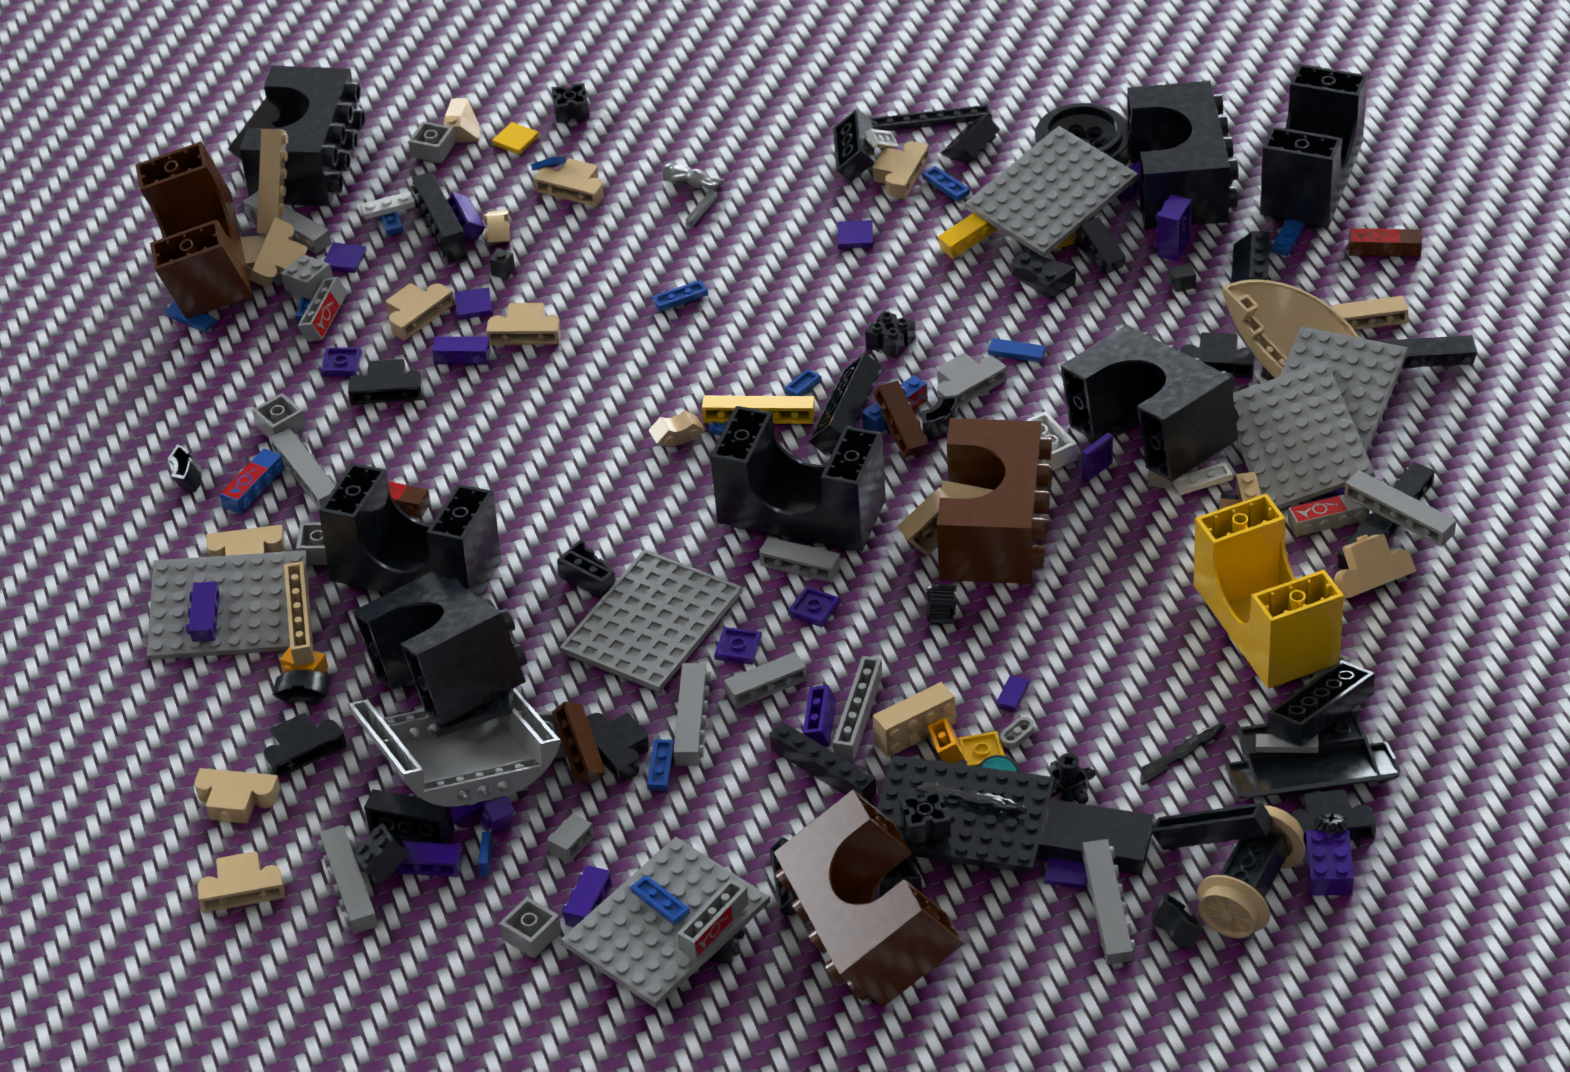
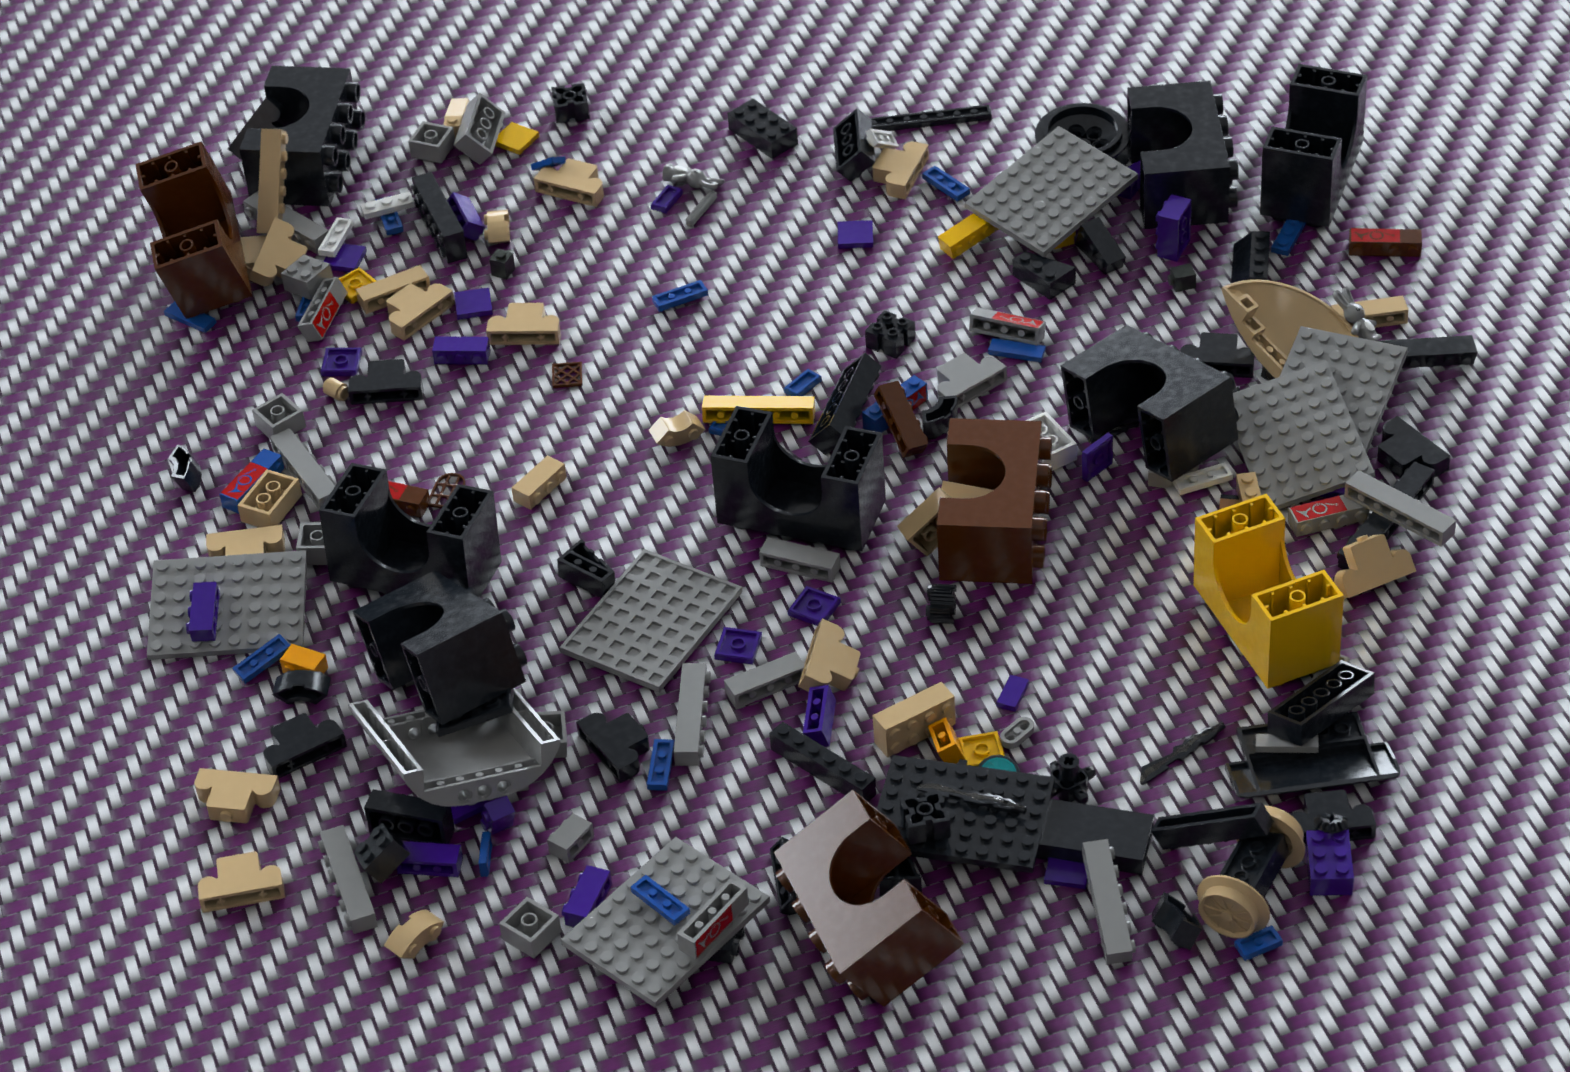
tan brick [284,561,315,665] -> none
reddish brown brick [552,701,606,784] -> none
light grey brick [833,656,883,762] -> none
black slope [940,114,1000,163] -> none
none -> blue plate [232,634,290,684]
none -> tan brick [237,469,302,527]
none -> white plate [318,217,354,257]
none -> tan brick [323,377,349,401]
none -> yellow tile [339,267,376,304]
none -> tan brick [356,265,430,314]
none -> tan brick [384,910,444,959]
none -> reddish brown window [428,473,466,509]
none -> light grey brick [454,93,506,165]
none -> tan brick [512,455,567,510]
none -> reddish brown window [552,361,583,388]
none -> dark purple tile [650,185,683,214]
none -> black brick [727,99,798,159]
none -> tan brick [798,618,861,691]
none -> light grey brick [969,307,1046,345]
none -> blue plate [1234,925,1283,961]
none -> light grey animal [1333,286,1382,341]
none -> black brick [1377,416,1450,478]

